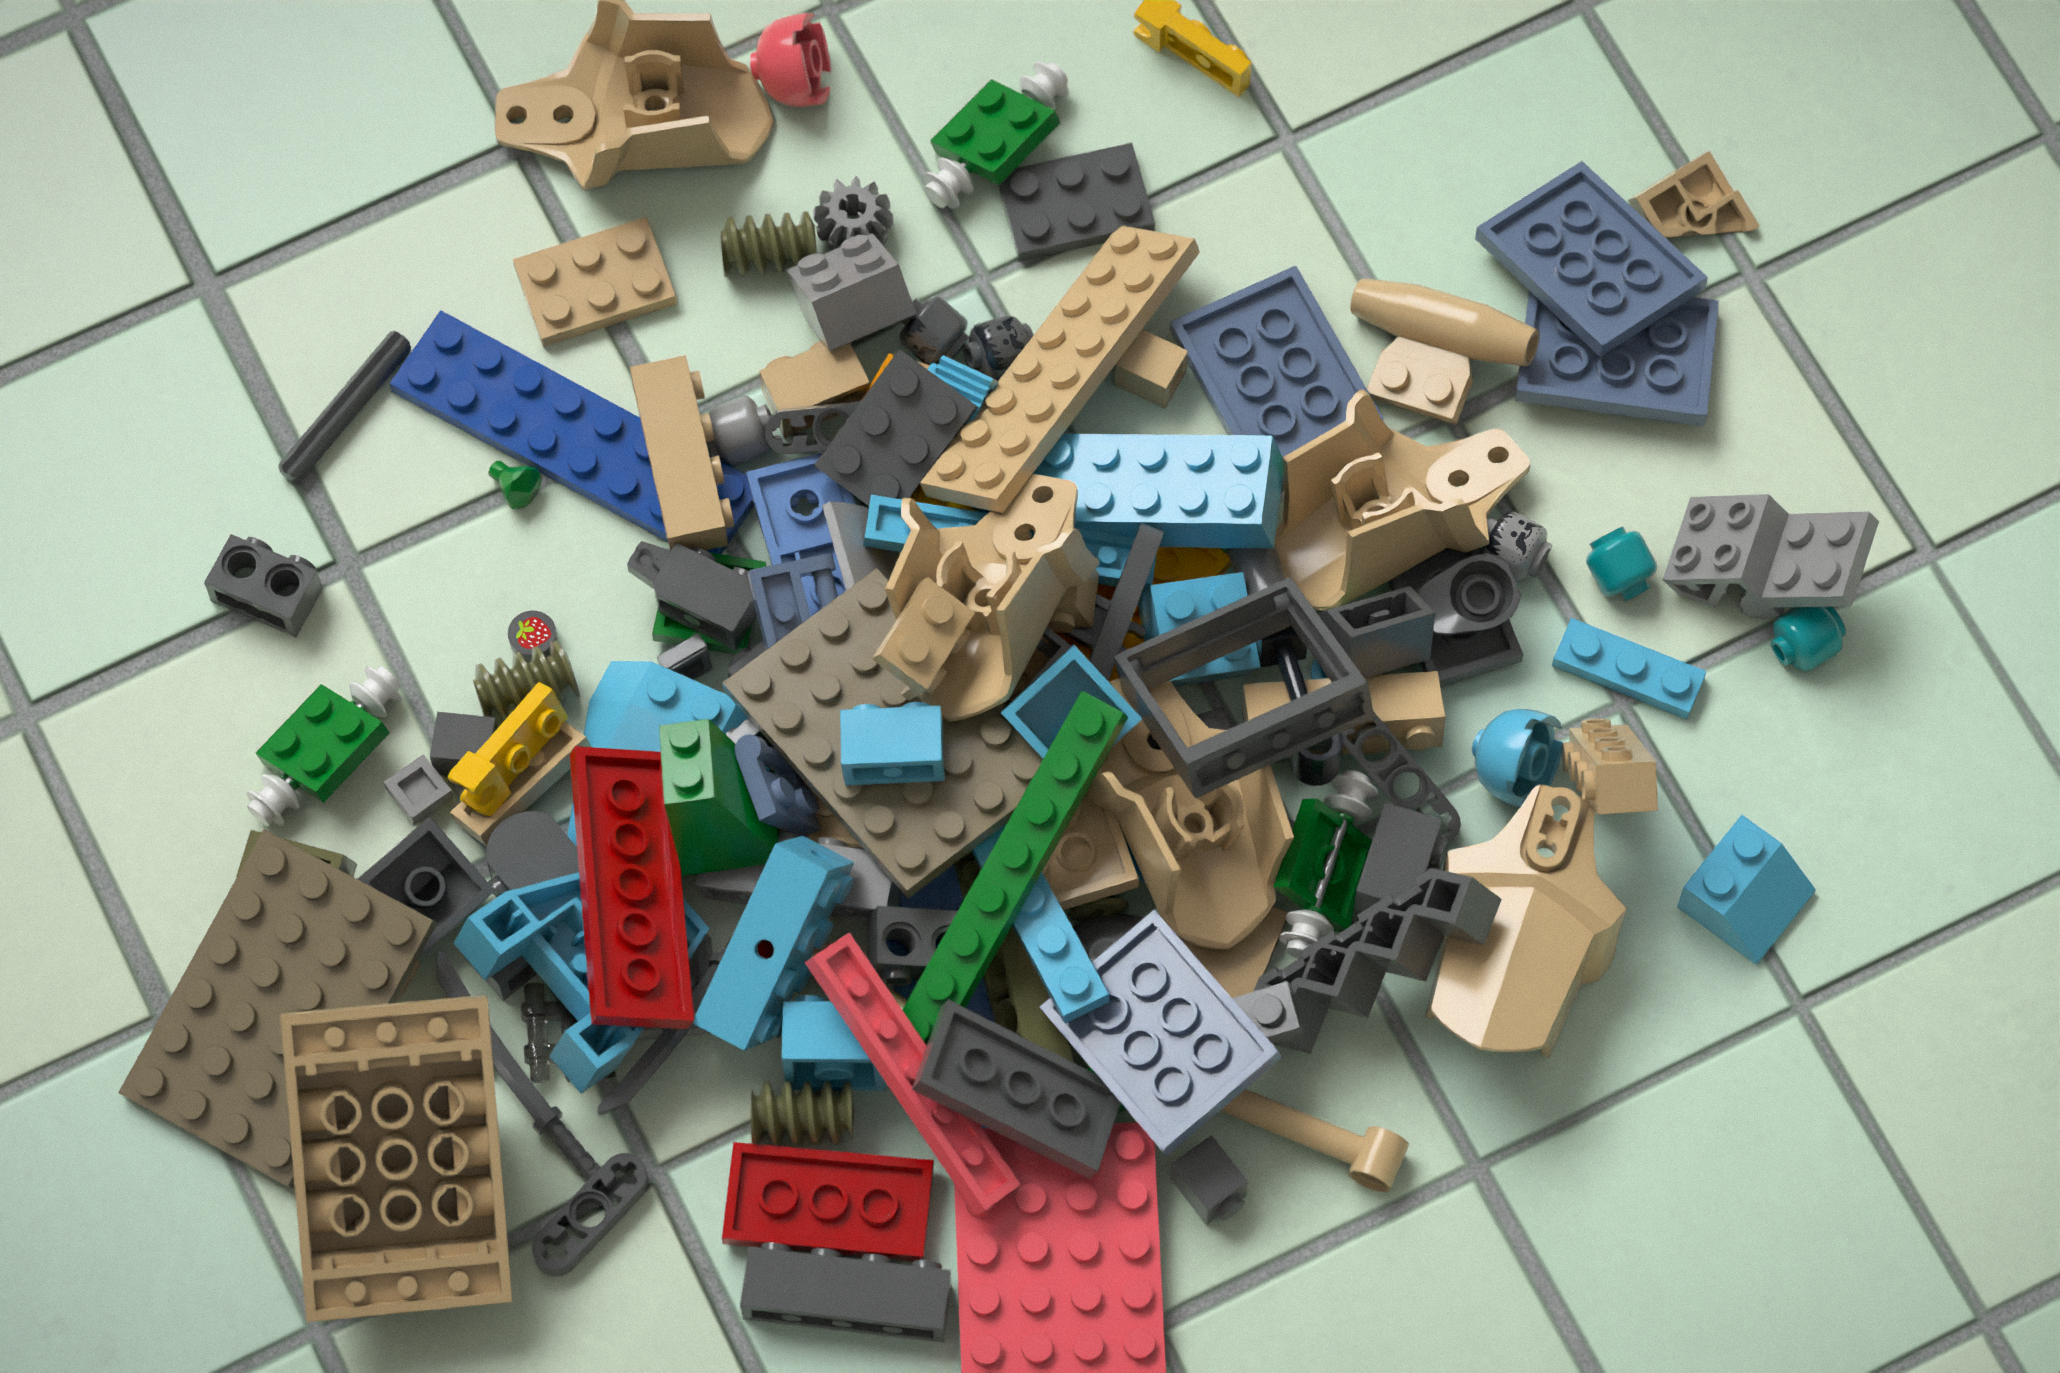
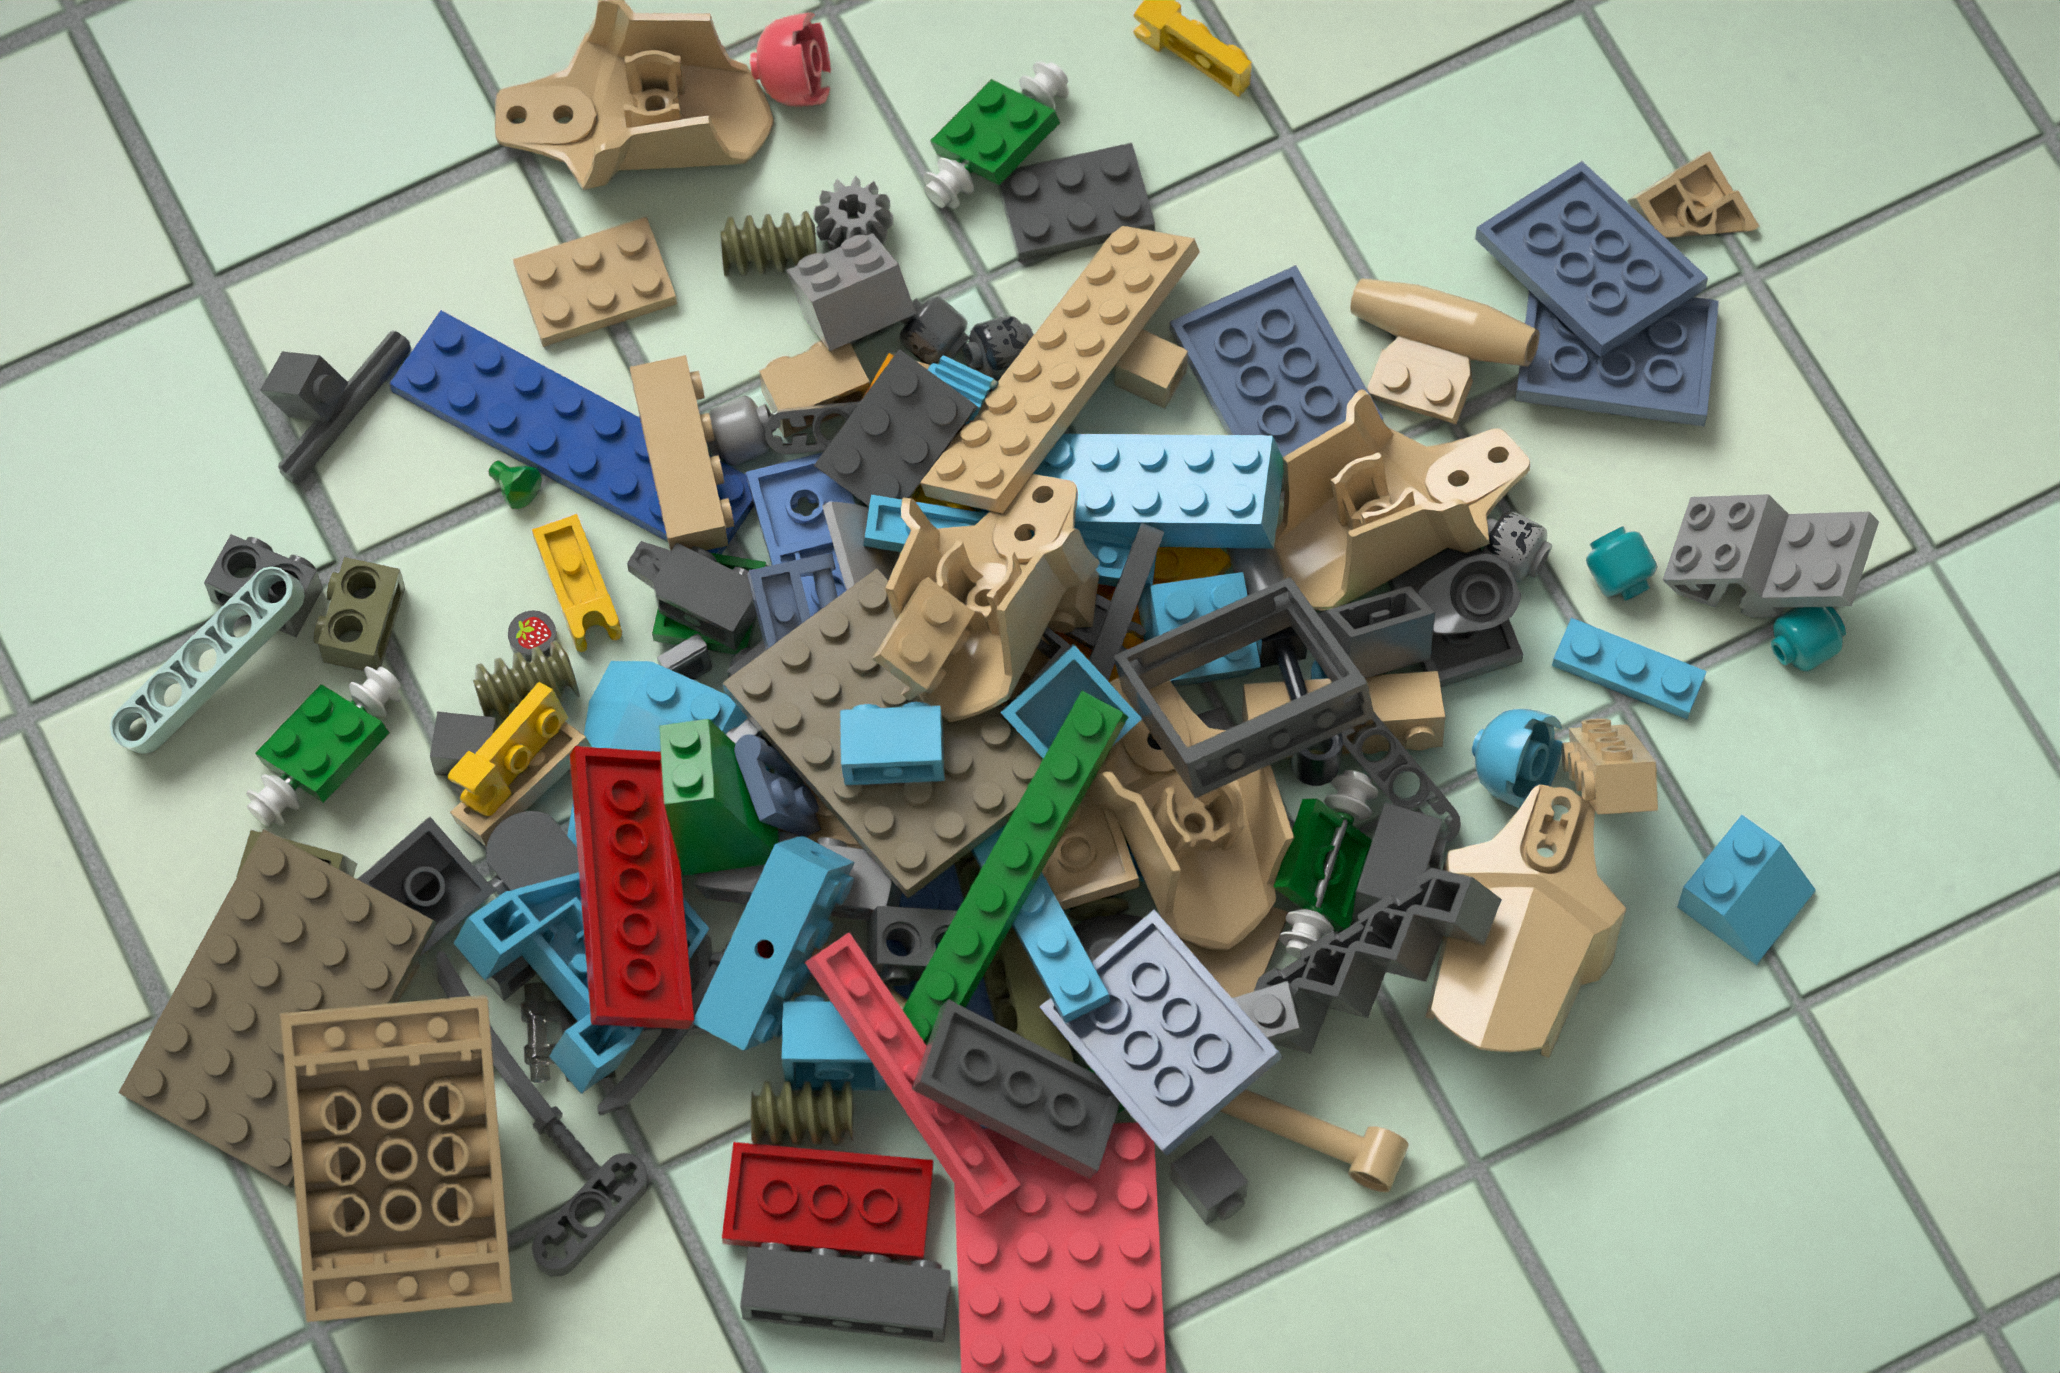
light grey plate [384,754,454,825] -> none
none -> light aqua beam [110,566,305,754]
none -> dark grey brick [260,351,349,422]
none -> olive brick [313,557,405,671]
none -> yellow plate [532,514,622,652]

